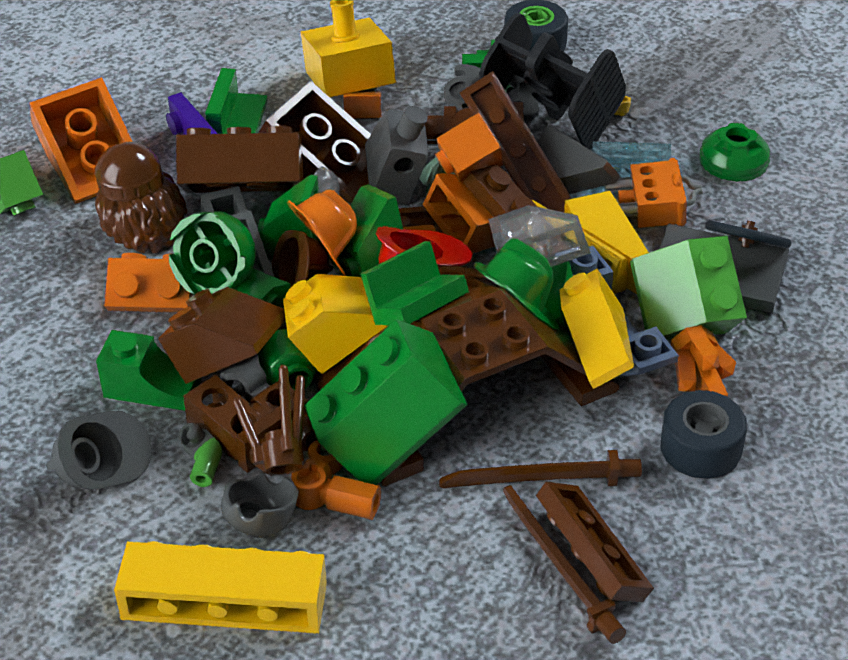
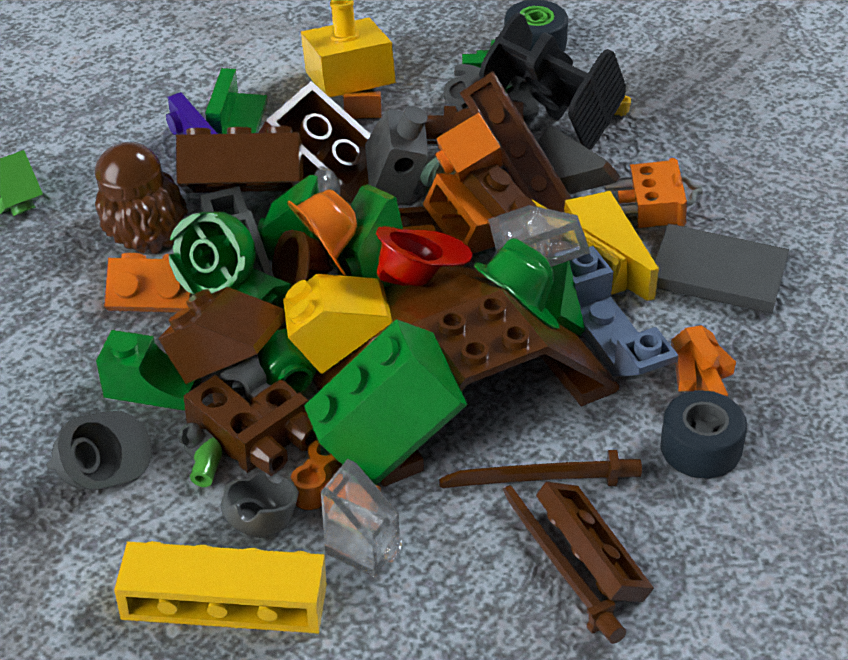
orange slope [29,77,133,204] -> none
reddish brown plant [233,365,305,475] -> none
green panel [360,241,469,325] -> none
yellow slope [559,269,634,389] -> none
clear light blue plate [591,141,671,172] -> none
bright green slope [630,236,747,340] -> none
green piece [699,123,770,182] -> none
black wheel [705,220,792,248] -> none
none -> clear slope [321,459,403,577]

